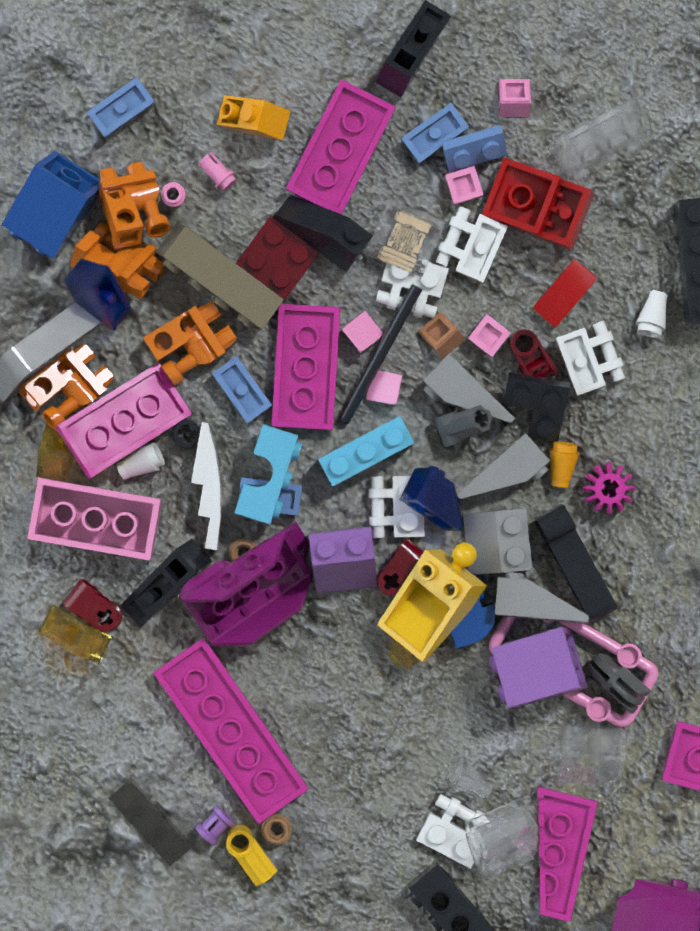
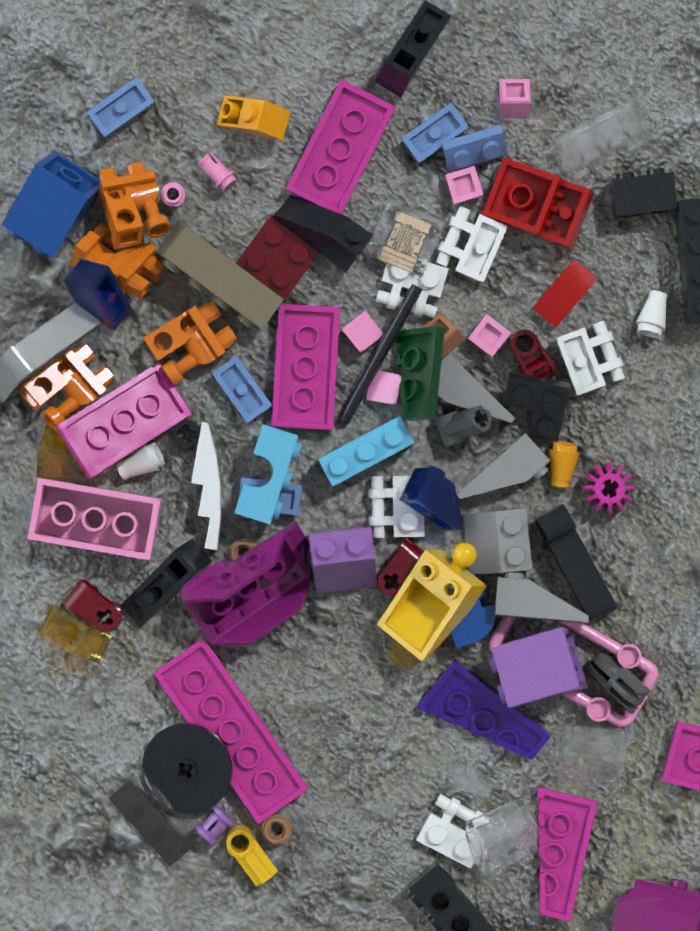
none -> black piece [142,723,233,814]
none -> dark green wing [394,326,445,421]
none -> dark purple wing [416,658,551,760]
none -> black brick [609,168,678,219]

